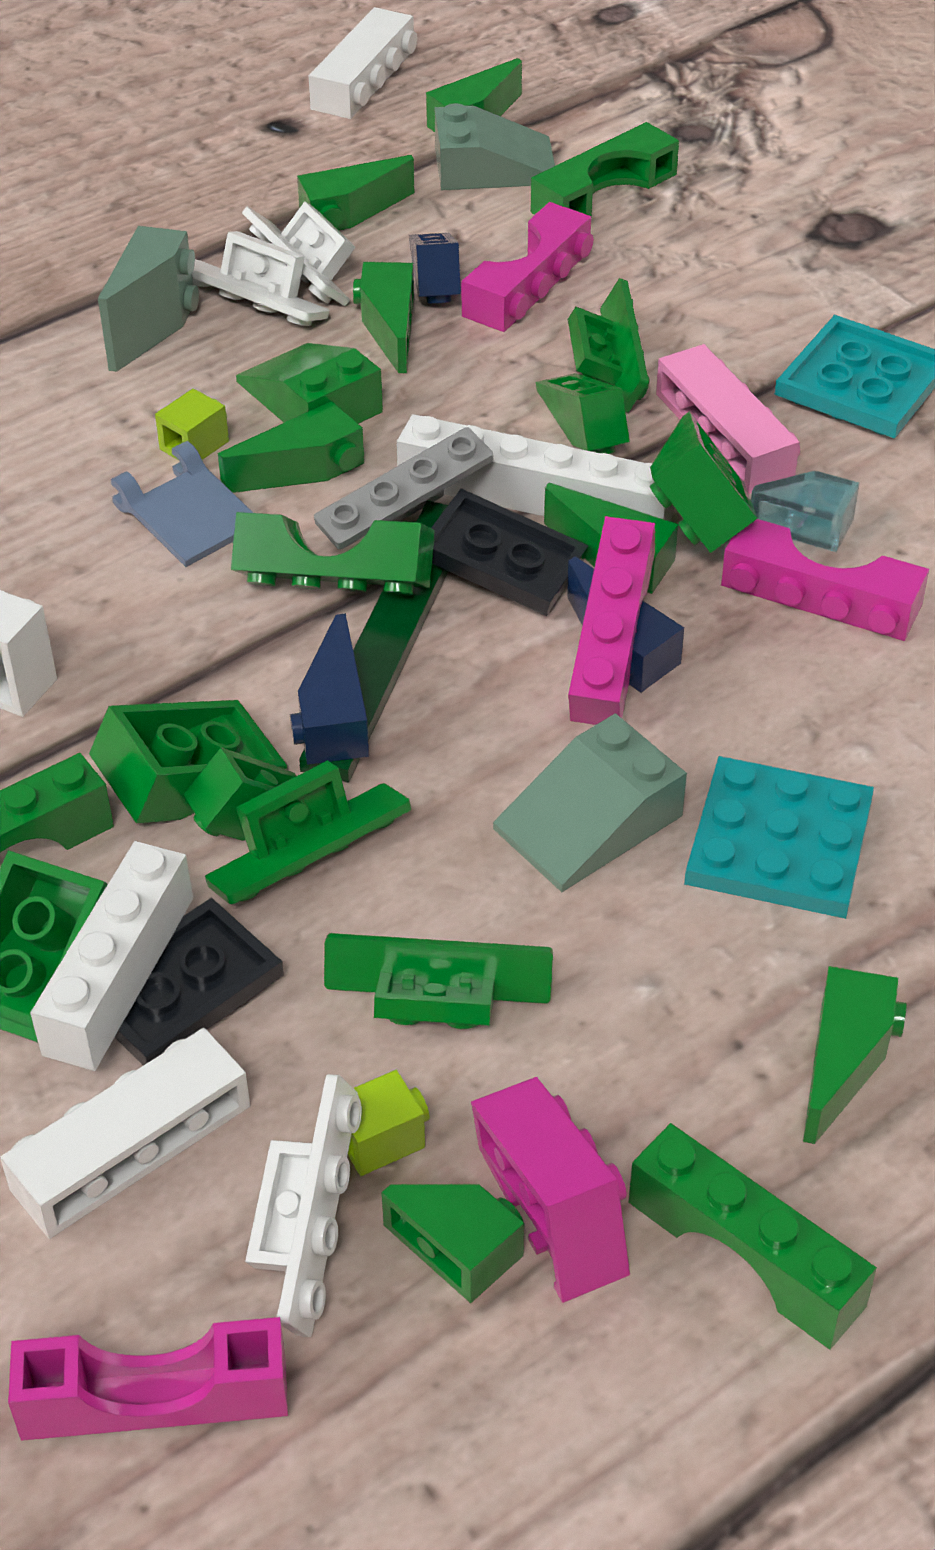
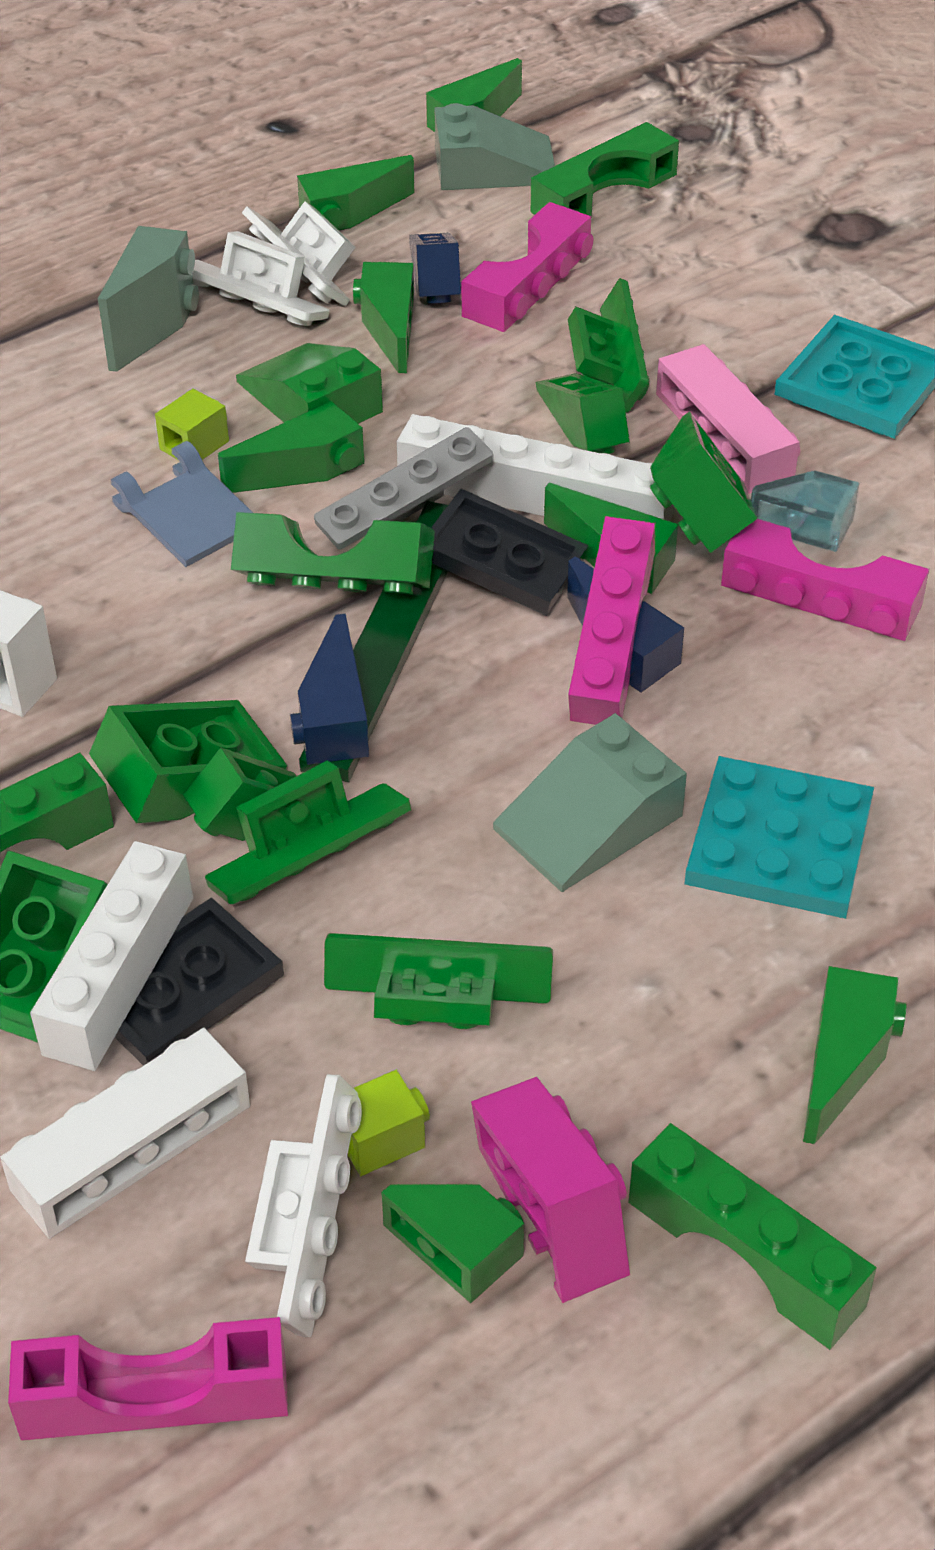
white brick [308,7,417,119] -> none

